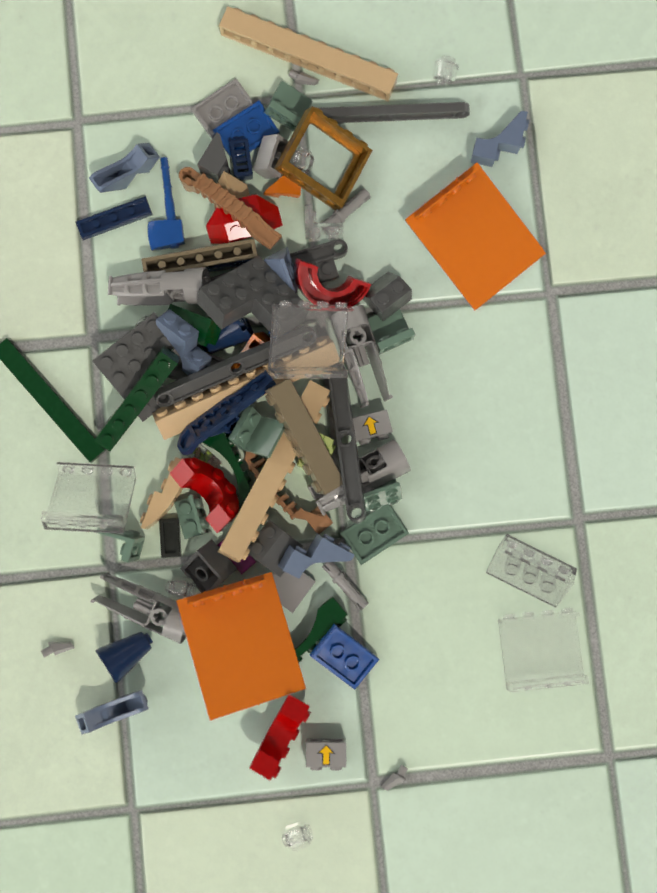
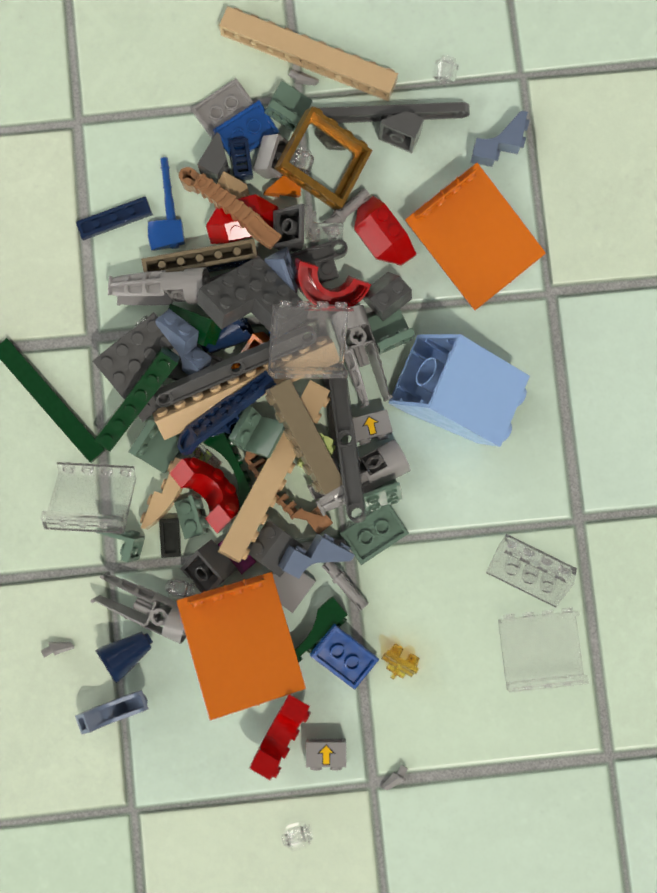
sand blue arch [89,143,160,193] -> none
none -> sand green bracket [129,419,179,473]
none -> dark grey slope [273,204,305,253]
none -> clear smoke arm [315,128,346,150]
none -> red wedge [354,196,417,266]
none -> dark grey slope [378,111,424,153]
none -> clear yellow hips [381,644,419,680]
none -> light blue slope [388,334,530,447]

